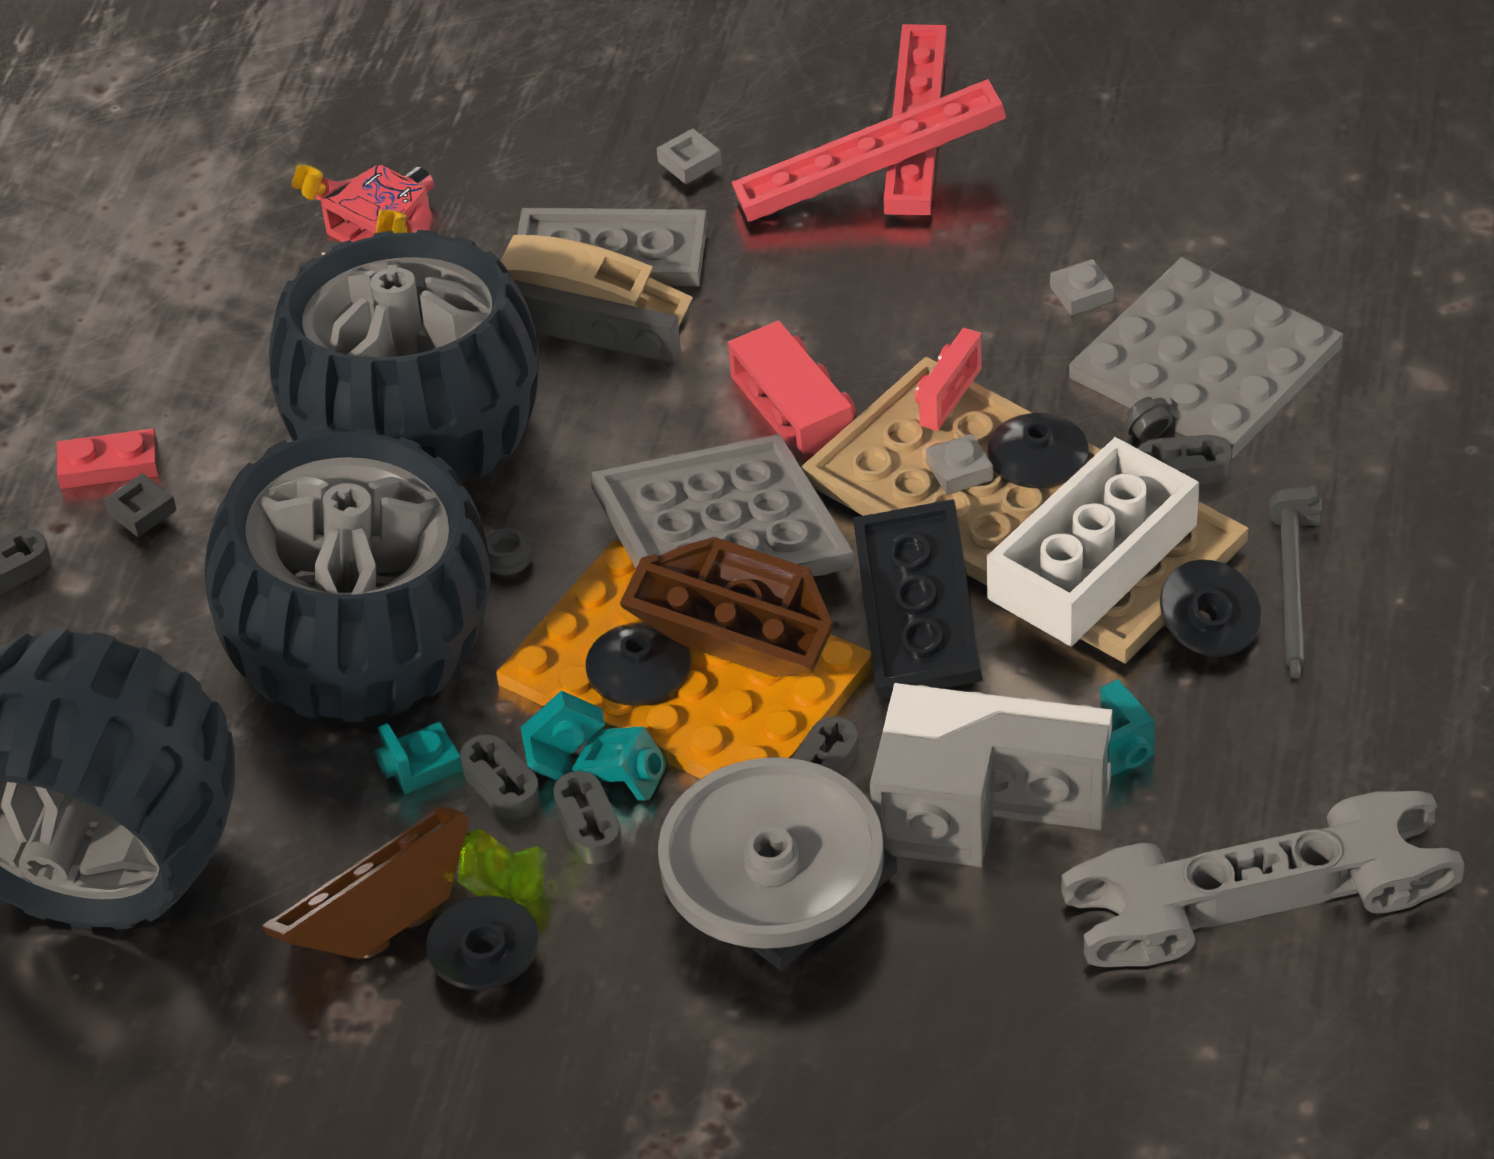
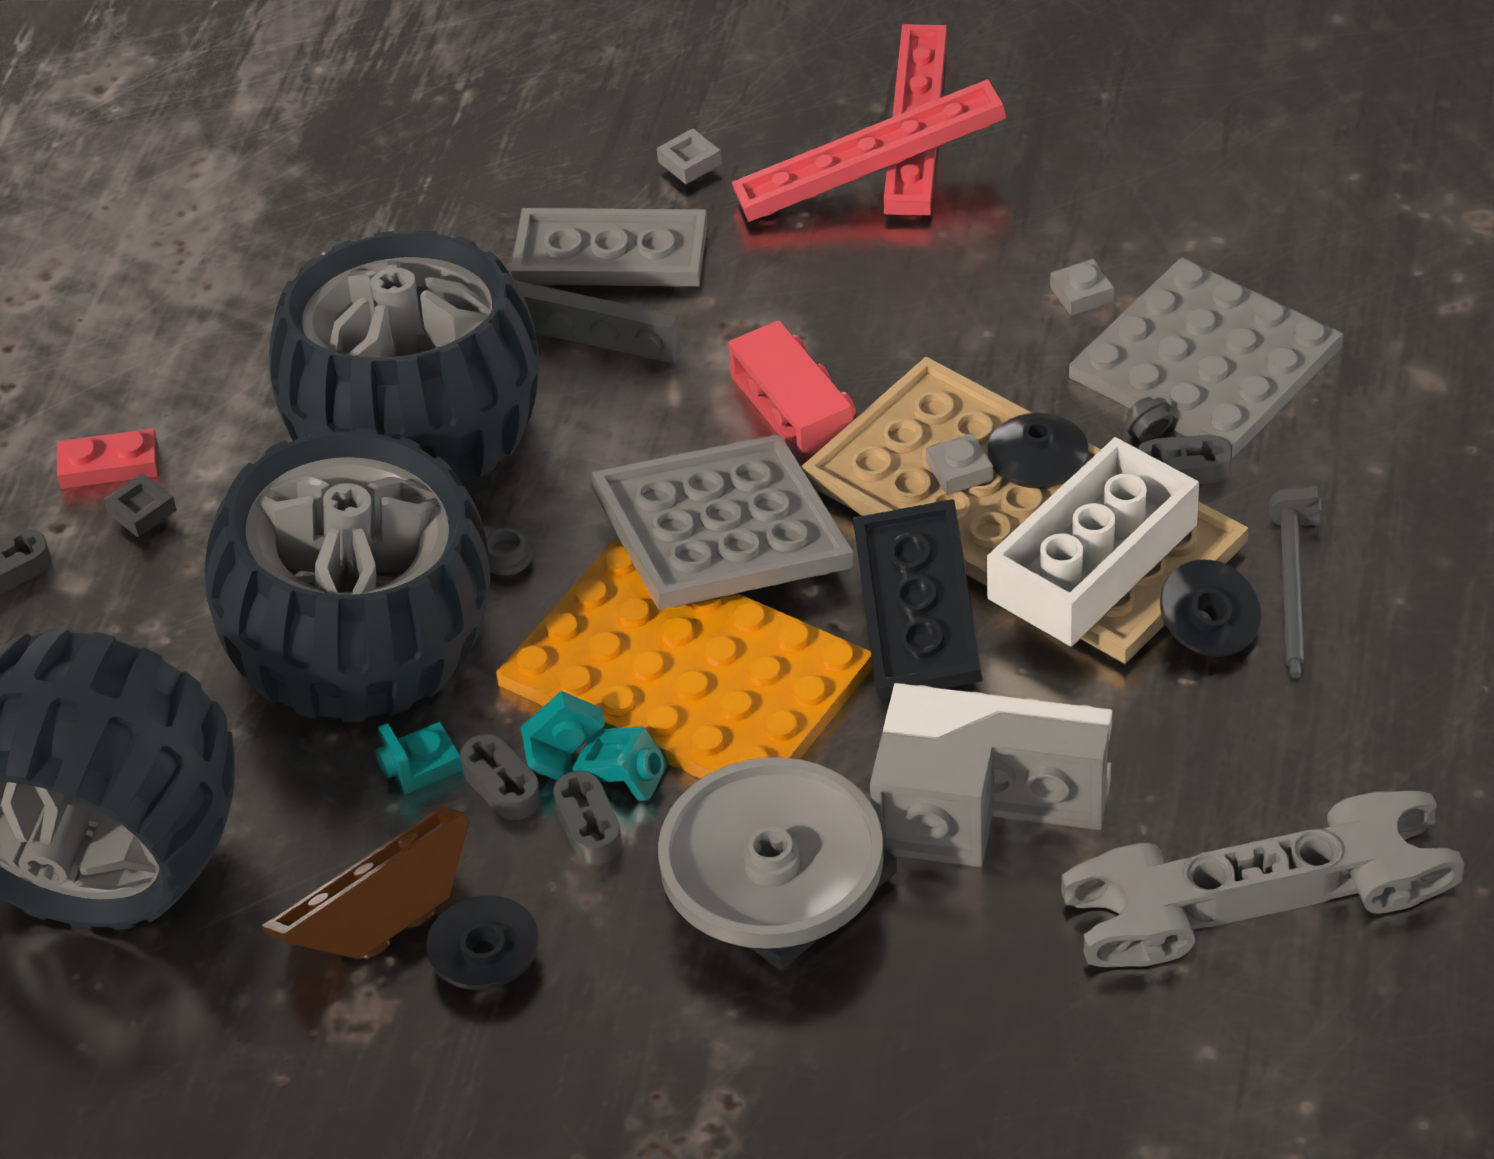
coral torso [291,164,434,242] -> none
clear neon green bracket [457,828,547,904] -> none
tan slope [500,235,693,327] -> none
black dish [585,622,691,706] -> none
reddish brown wedge [620,537,834,677] -> none
dark grey beam [793,716,859,777] -> none
coral plate [915,327,982,431] -> none
teal bracket [1100,679,1155,776] -> none

